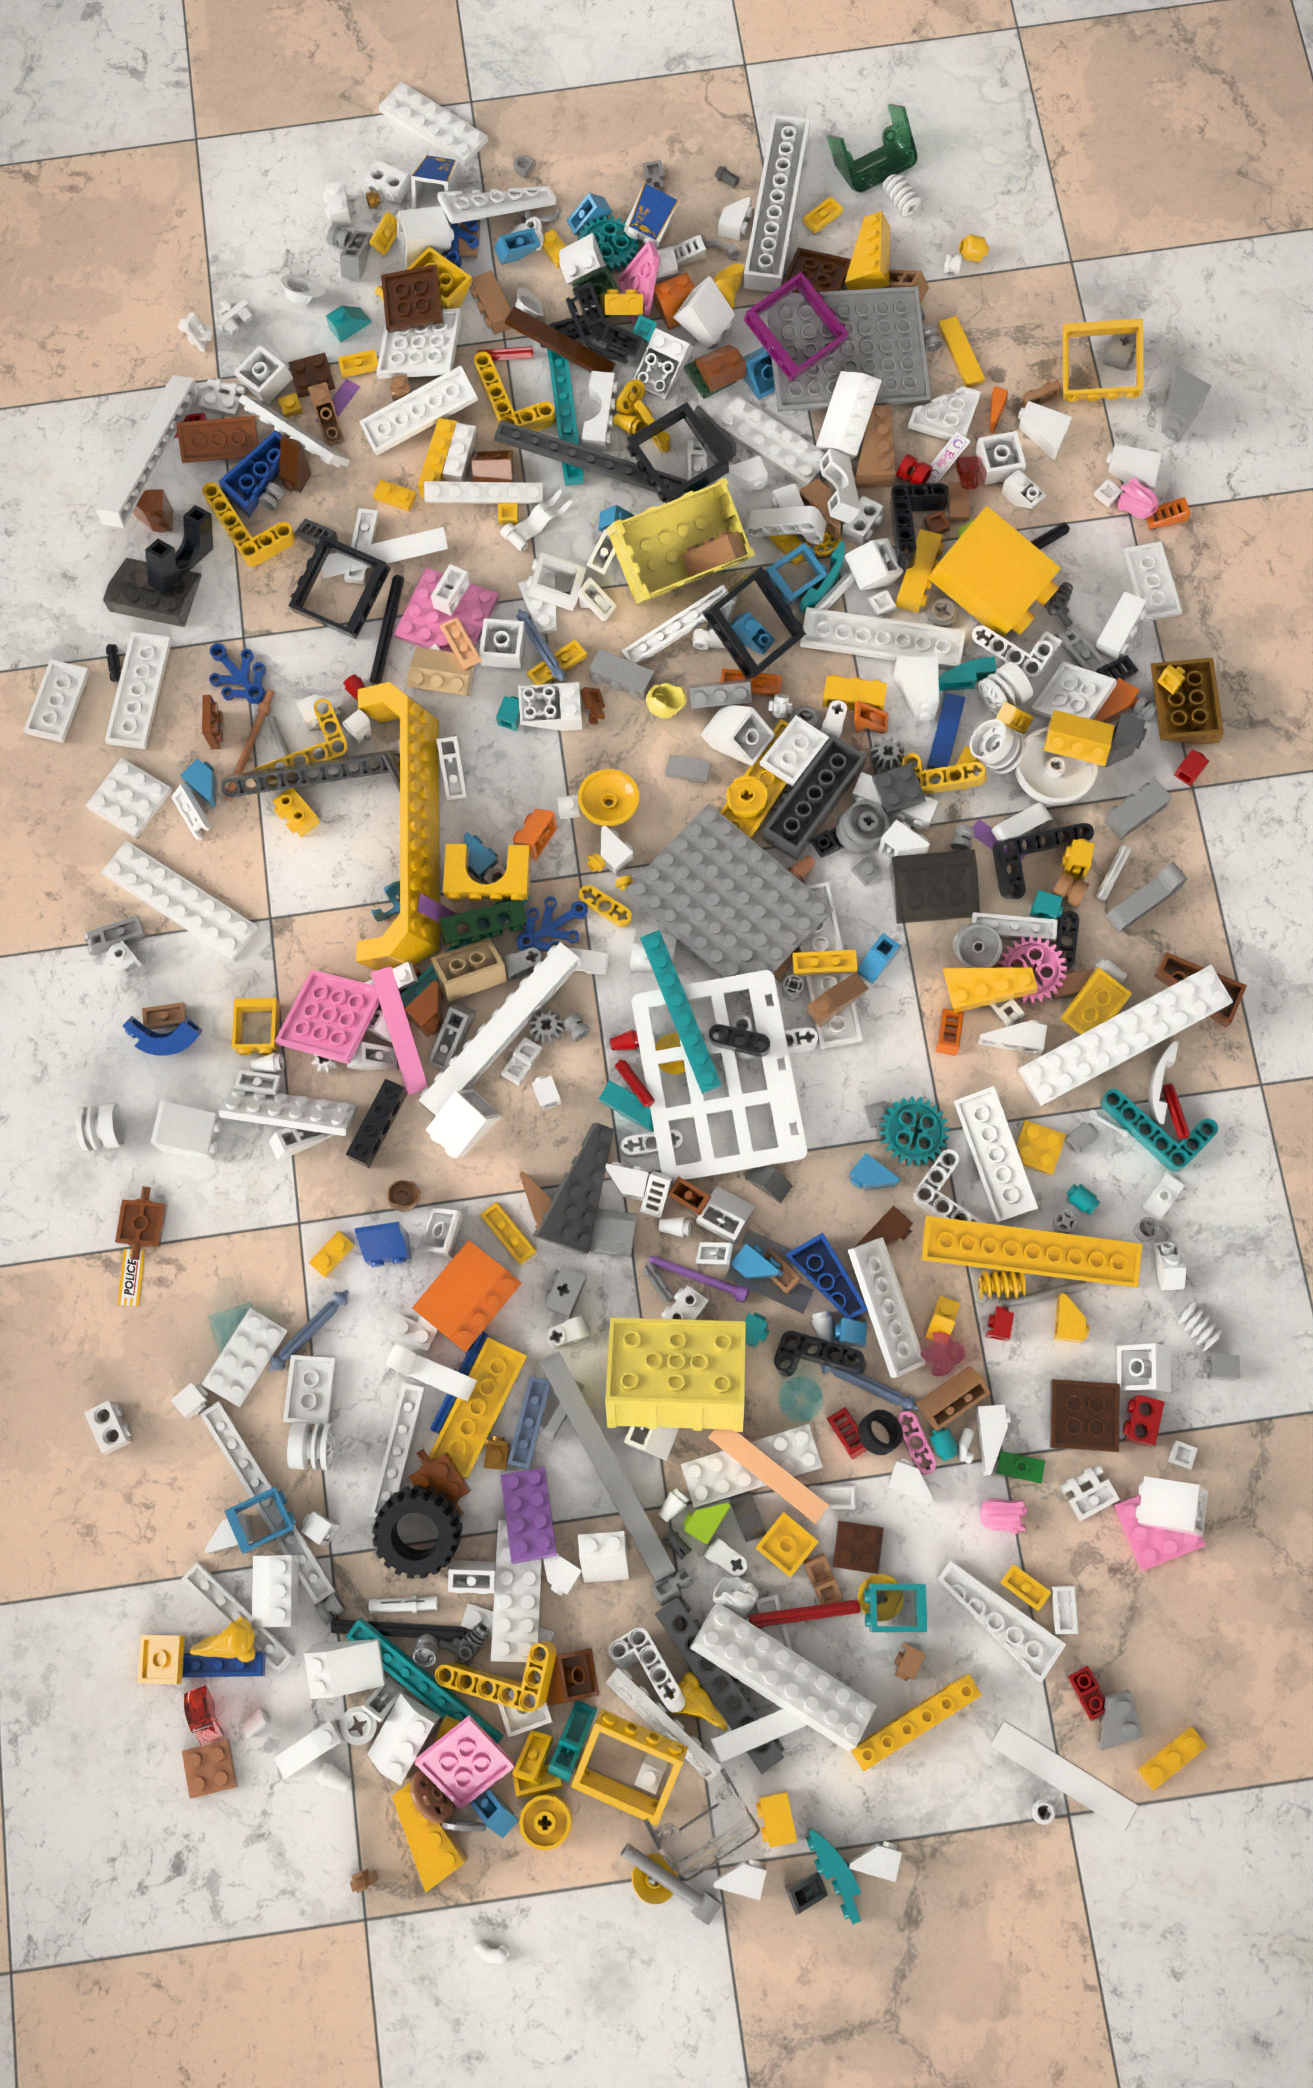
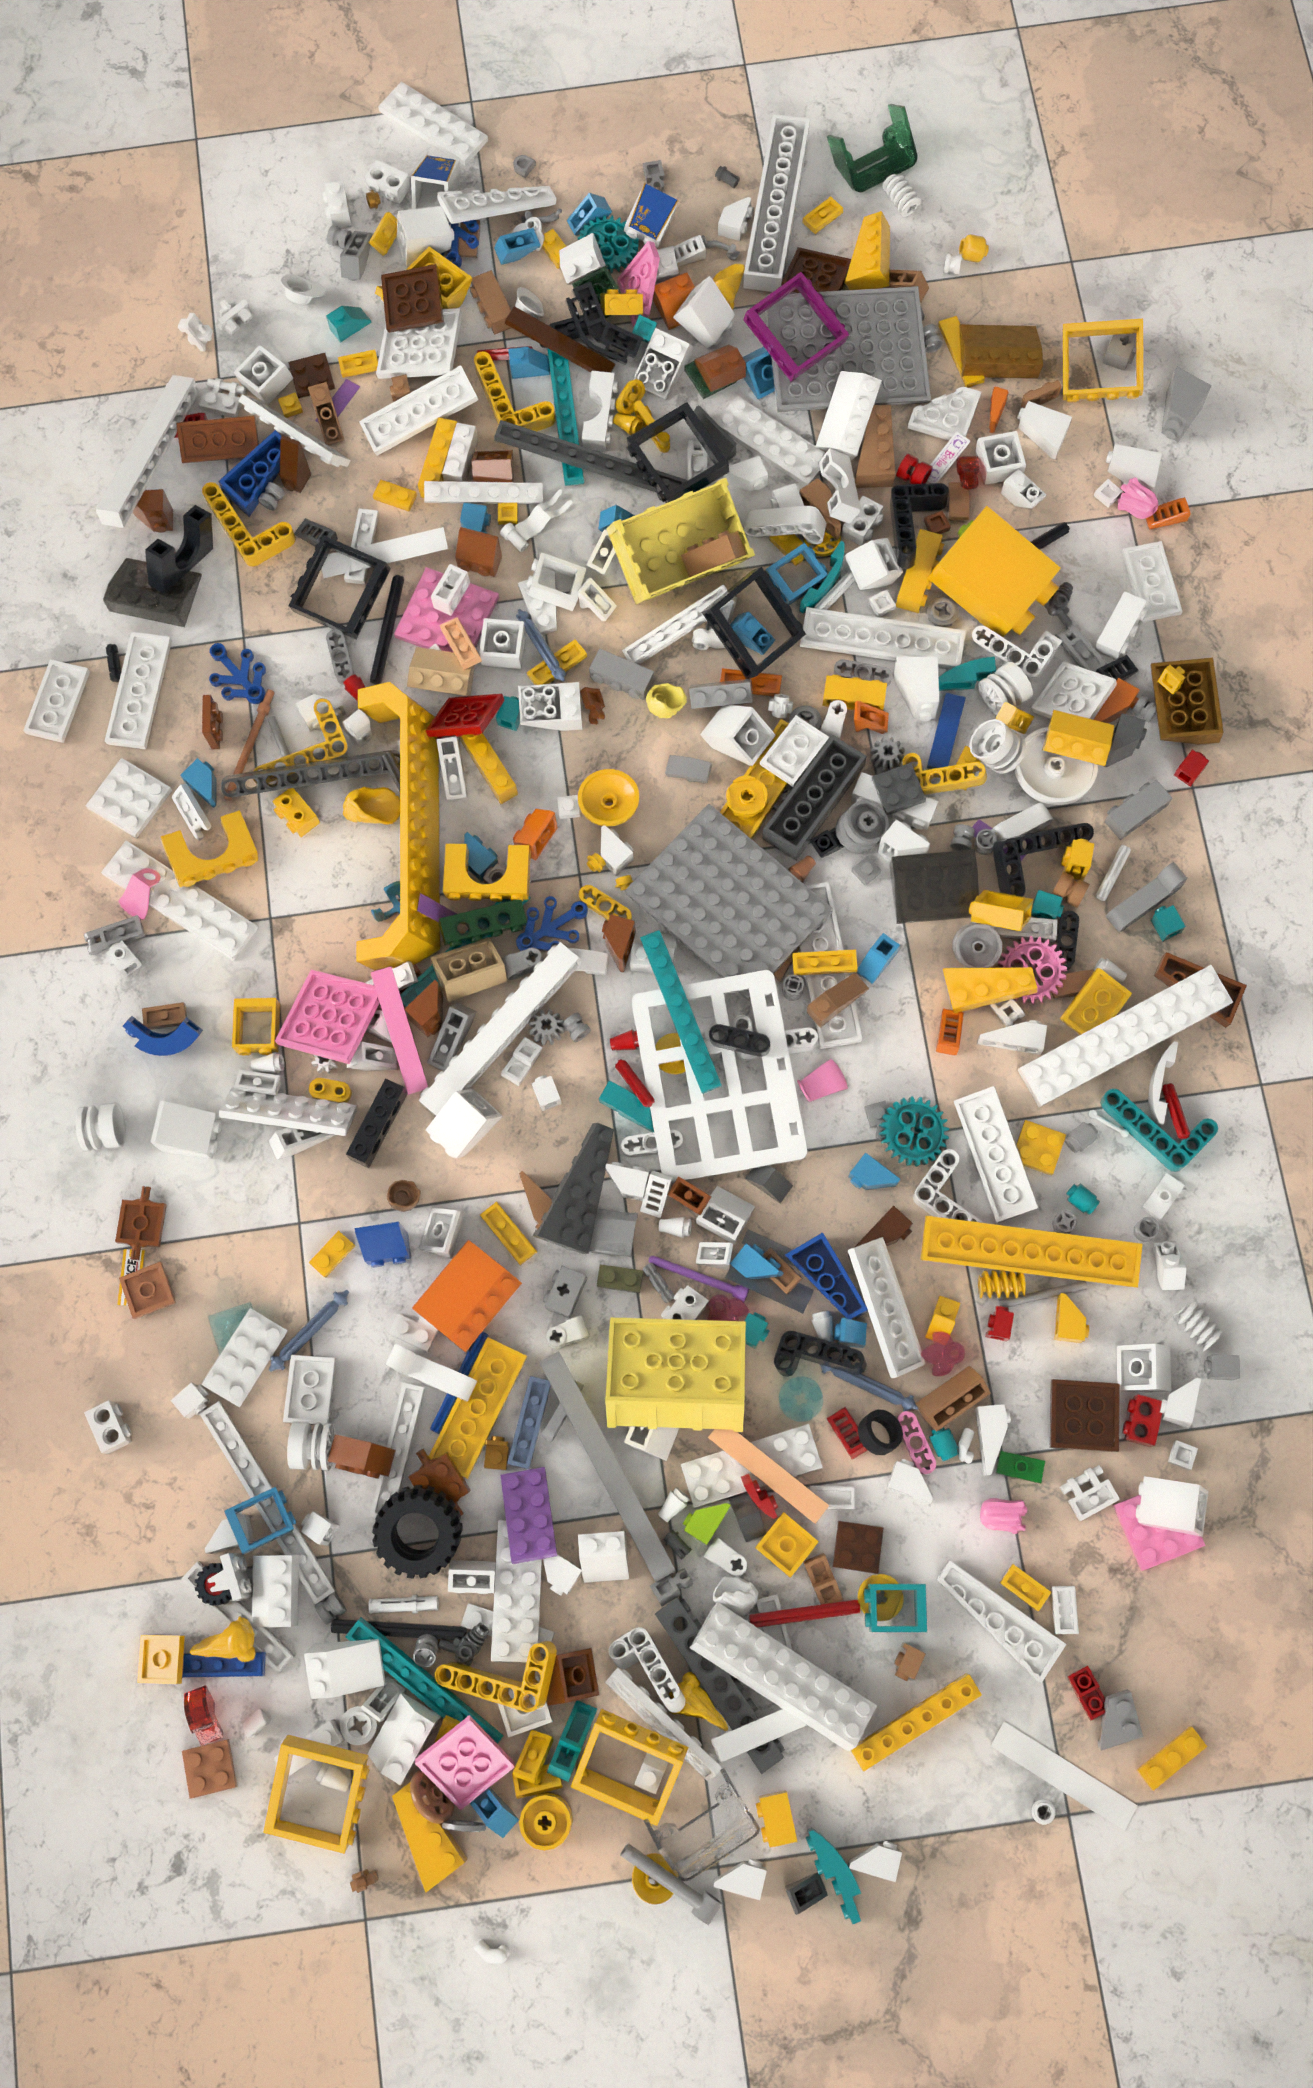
none -> bright pink piece [119,868,161,920]
none -> nougat plate [119,1262,176,1319]
none -> yellow arch [160,810,258,887]
none -> white plate [194,1553,253,1606]
none -> yellow window [263,1735,370,1854]
none -> yellow plate [309,1078,352,1103]
none -> light grey beam [326,629,354,685]
none -> dark orange brick [328,1434,396,1479]
none -> yellow hair [342,786,400,825]
none -> red plate [426,694,505,738]
none -> dark orange slope [455,527,502,577]
none -> yellow brick [459,733,518,805]
none -> dark azure slope [460,503,491,534]
none -> dark azure slope [508,347,550,379]
none -> olive plate [597,1264,643,1293]
none -> dark orange slope [602,914,636,972]
none -> clear pink plate [707,1294,749,1321]
none -> red slope [741,1473,778,1519]
none -> bright pink piece [797,1059,848,1102]
none -> light grey beam [834,659,892,686]
none -> pearl gold slope [959,324,1043,379]
none -> yellow window [969,890,1034,931]
none -> light grey wheel [974,829,997,855]
none -> teal brick [1151,905,1186,942]
none -> white slope [1160,1378,1201,1429]

